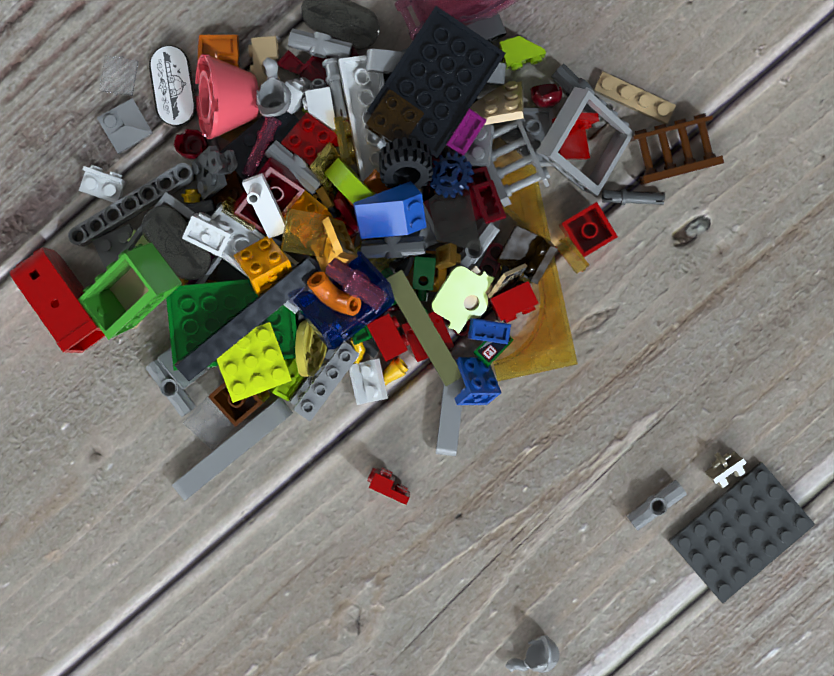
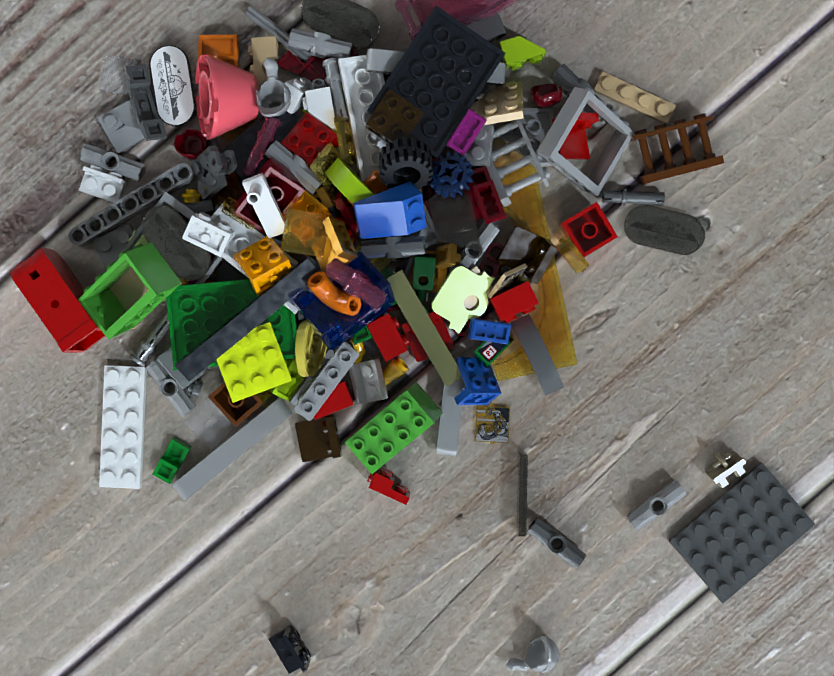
none -> light grey piece [80,144,145,181]
none -> white plate [99,365,147,489]
none -> dark grey slope [125,64,167,141]
none -> light grey pin [129,312,169,367]
none -> green slope [152,436,192,484]
none -> dark grey plate [186,379,203,398]
none -> light grey axle [245,6,313,62]
none -> black bracket [269,625,311,674]
none -> dark brown bracket [295,415,342,462]
none -> red slope [314,380,356,420]
none -> bright green hose [345,382,443,474]
none -> piece [475,405,510,444]
none -> dark grey slope [510,314,564,396]
none -> clear smoke tile [517,452,528,537]
none -> dark grey piece [527,517,586,569]
none -> clear smoke tile [624,205,705,255]

